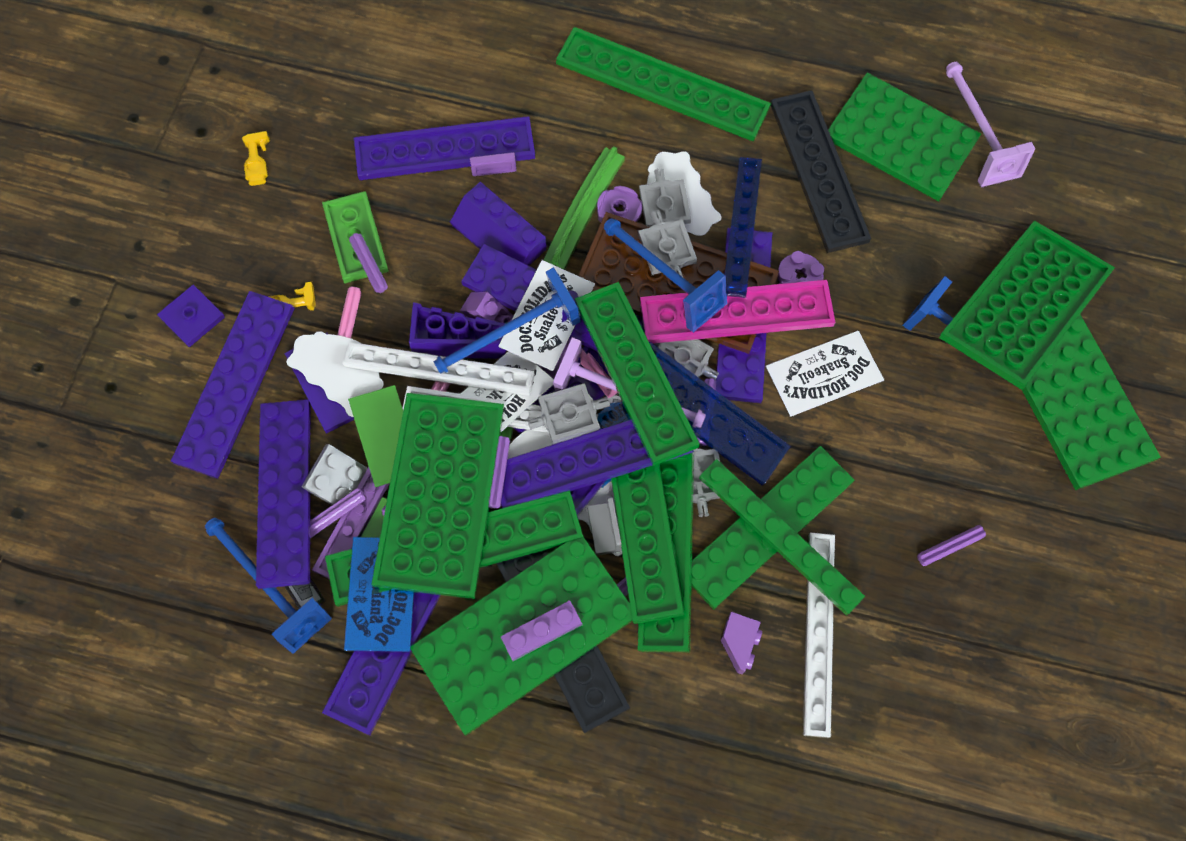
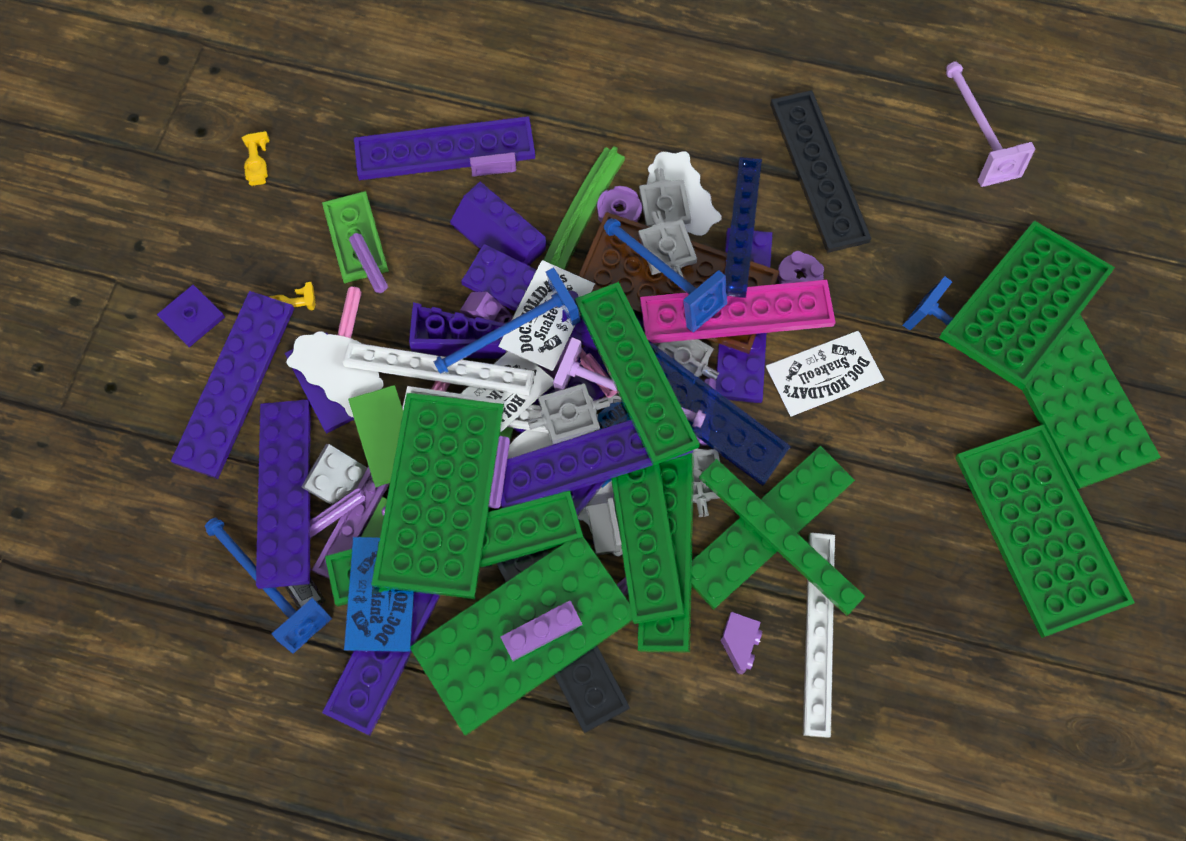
green plate [556,27,771,142] -> none
green plate [828,73,981,202] -> none
medium lavender axle [917,525,986,566] -> none
none -> green plate [955,424,1135,638]

